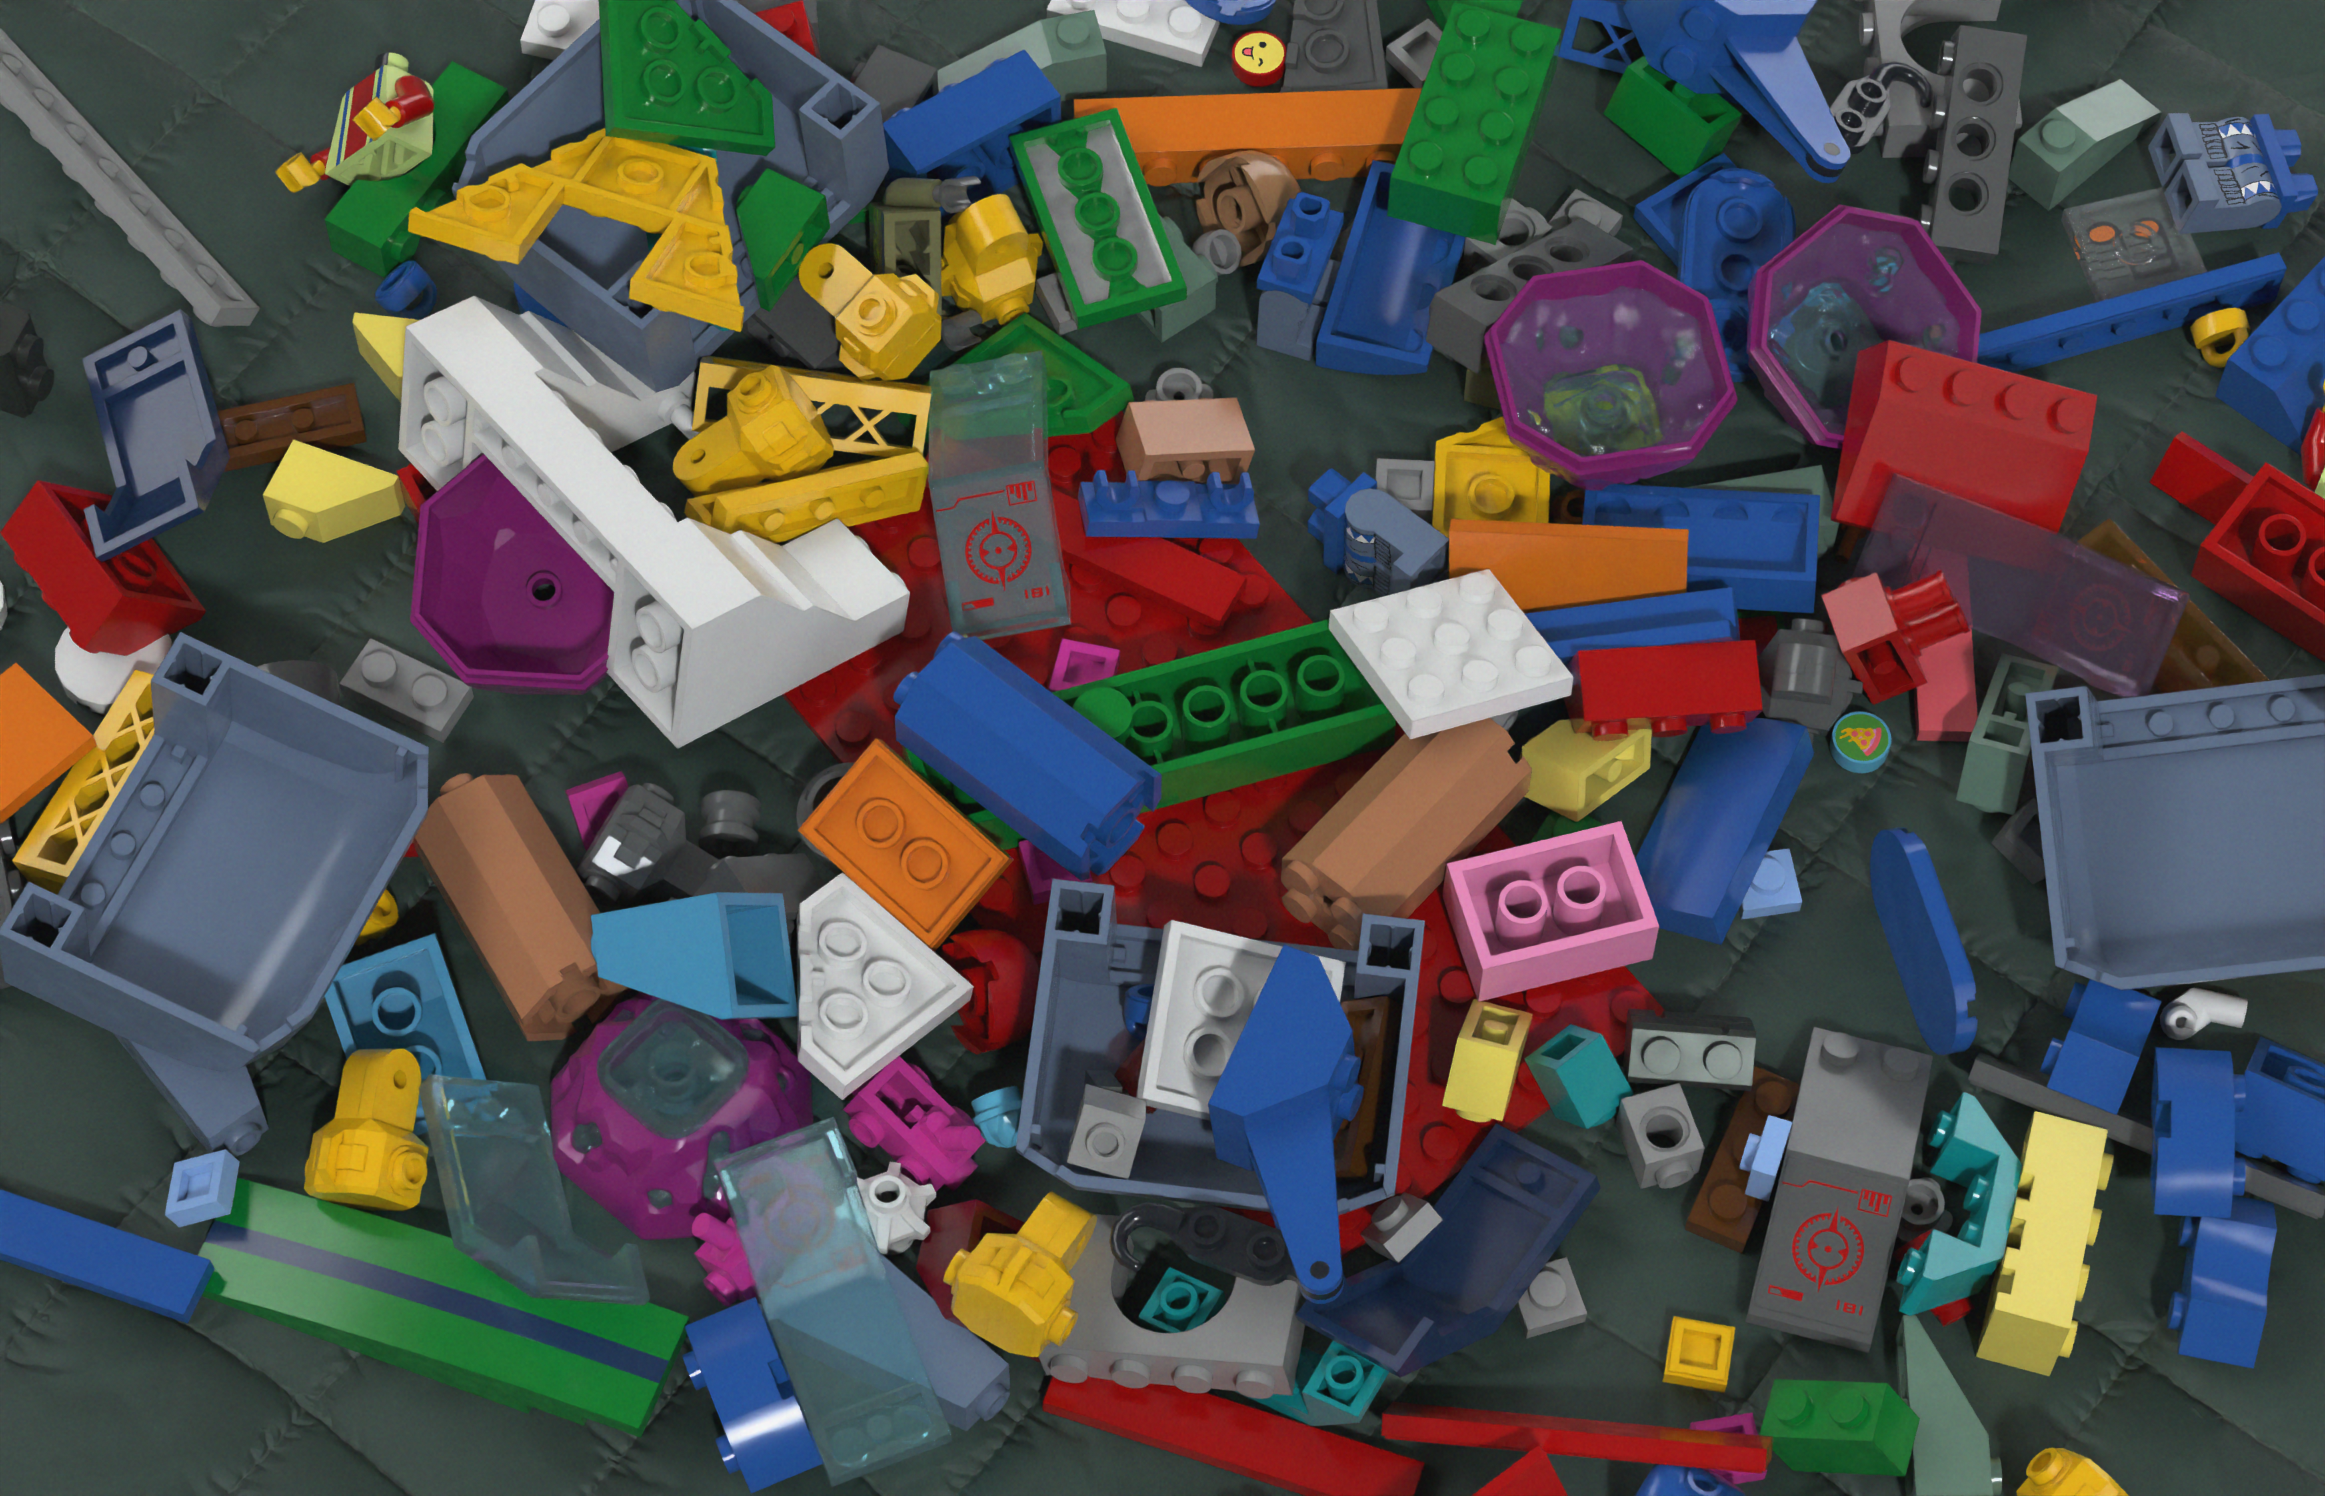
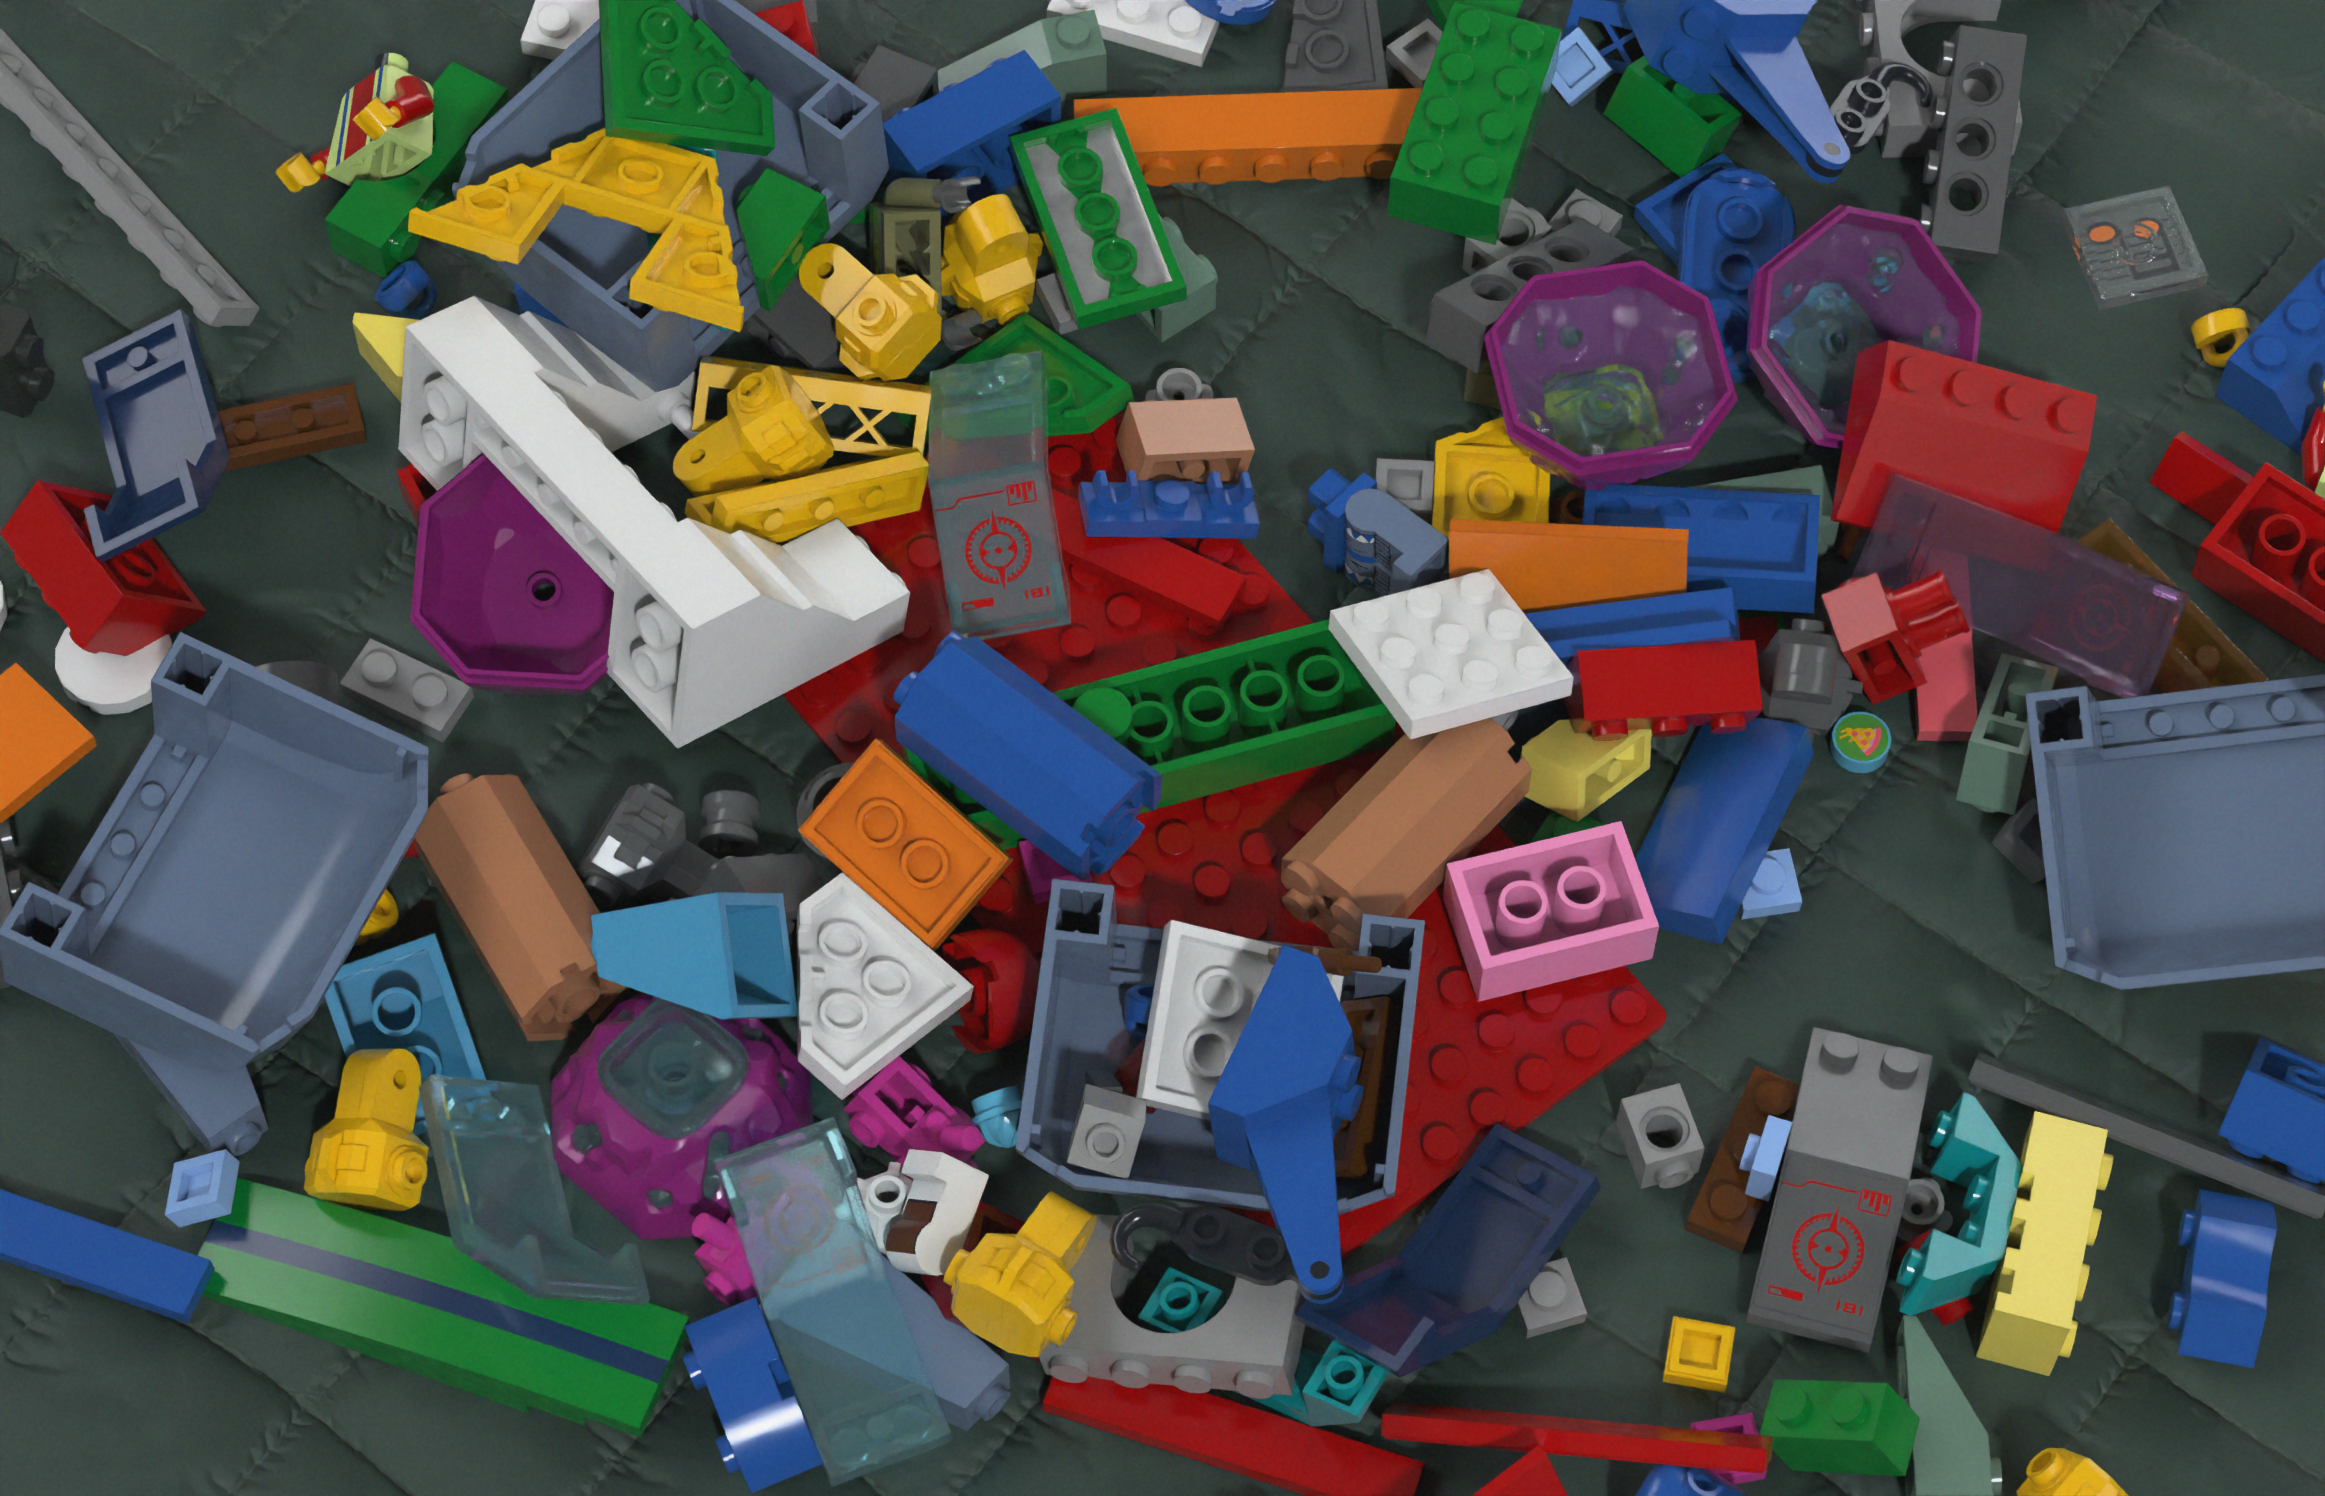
yellow fence [12,670,154,895] -> none
light yellow slope [263,440,405,543] -> none
dark pink plate [565,771,628,851] -> none
dark pink plate [1049,638,1120,693] -> none
light grey hinge [1192,229,1242,276] -> none
medium nougat cylinder [1196,150,1301,267] -> none
tile [1231,31,1287,87] -> none
hips [1256,192,1344,361] -> none
blue slope [1316,160,1466,375] -> none
light grey plate [1360,1192,1442,1263] -> none
light yellow slope [1442,999,1533,1122] -> none
teal brick [1525,1024,1634,1129] -> none
pearl dark grey brick [1623,1008,1756,1091] -> none
blue tile [1870,827,1978,1055] -> none
blue tile [1977,252,2287,373] -> none
sand green slope [2008,79,2162,211] -> none
blue brick [2039,979,2161,1115] -> none
sand blue hips [2148,113,2318,234] -> none
blue brick [2150,1047,2246,1219] -> none
white arm [2160,988,2248,1040] -> none
none -> white leg [885,1149,989,1276]
none -> reddish brown hand [1267,946,1382,977]
none -> light blue plate [1552,27,1615,107]

